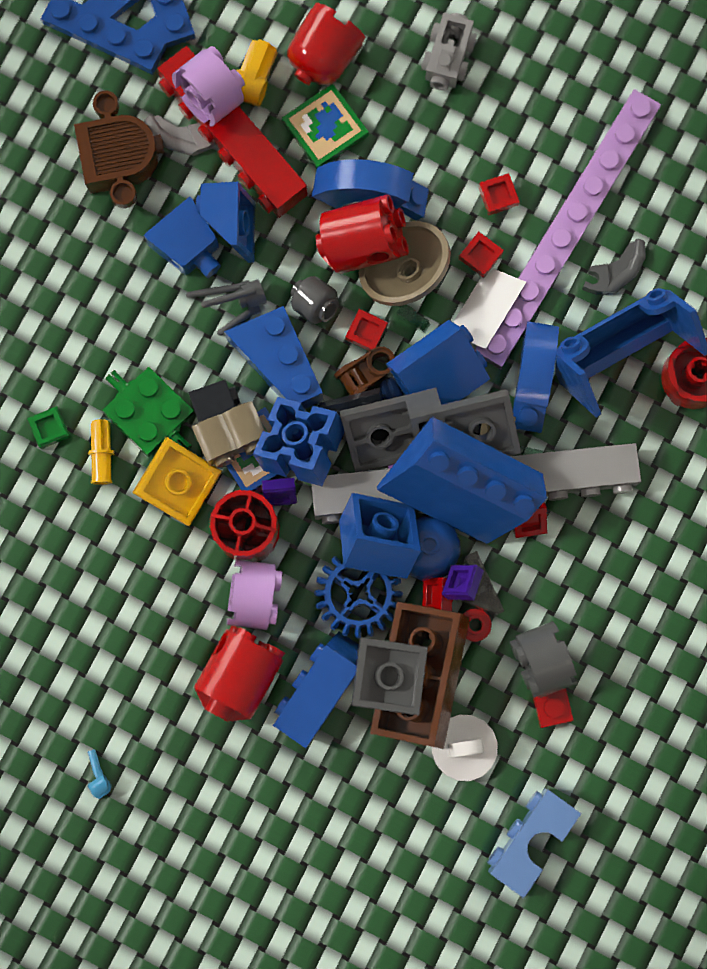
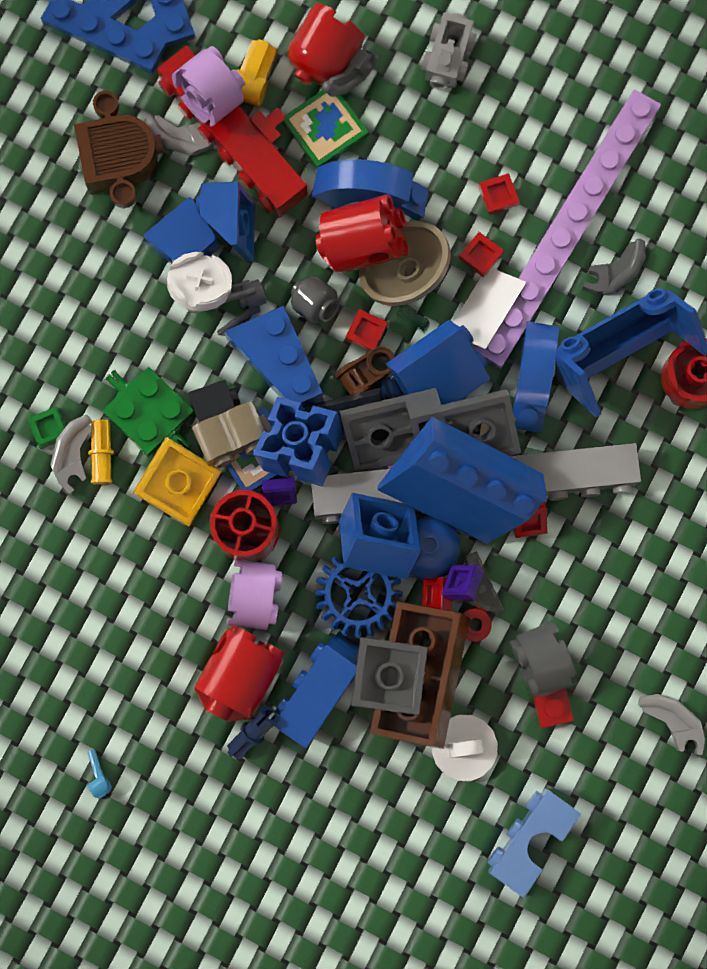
none -> light grey piece [50,415,92,494]
none -> white tile [167,252,232,313]
none -> dark blue axle [227,706,279,760]
none -> red tile [250,107,286,143]
none -> dark grey piece [322,49,379,97]
none -> light grey piece [638,694,705,755]

